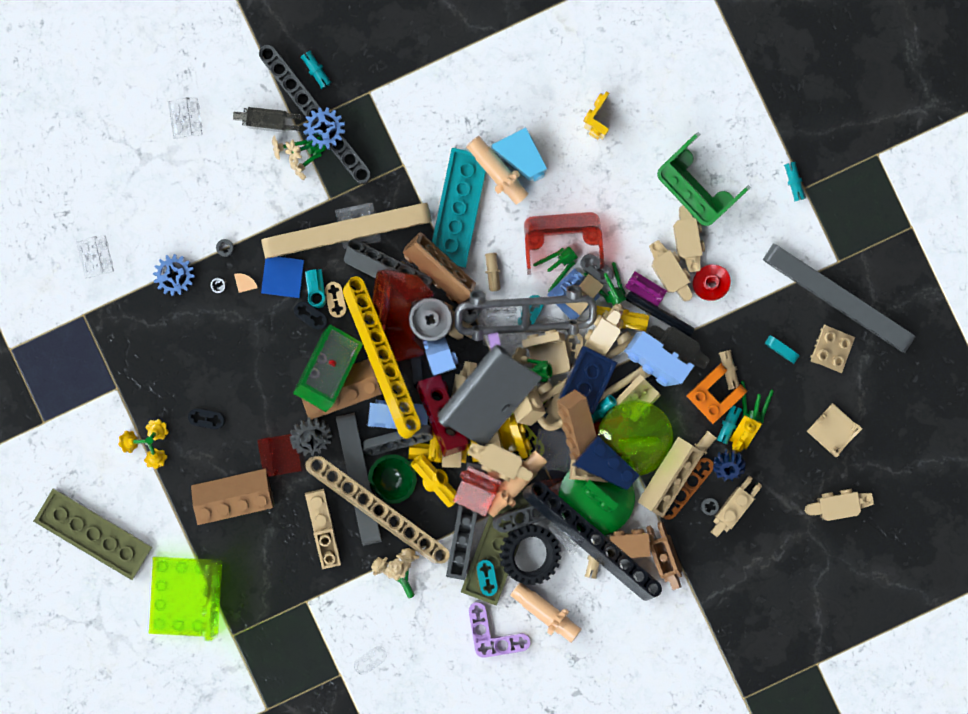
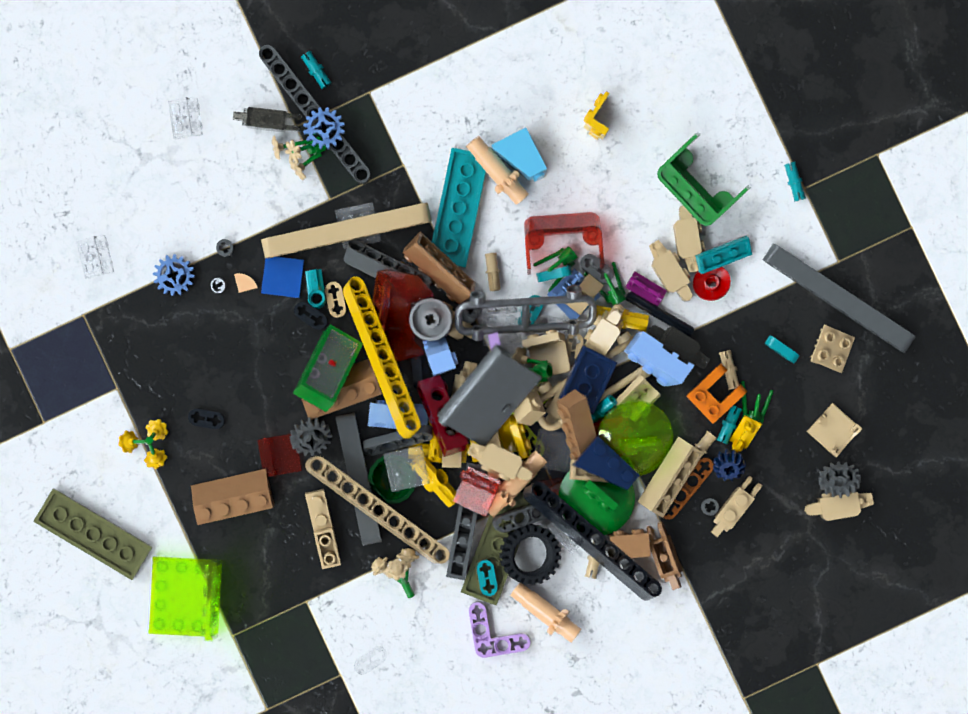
none -> clear tile [384,446,430,492]
none -> teal beam [536,265,572,283]
none -> teal tile [695,236,752,274]
none -> dark grey gear [819,461,861,498]

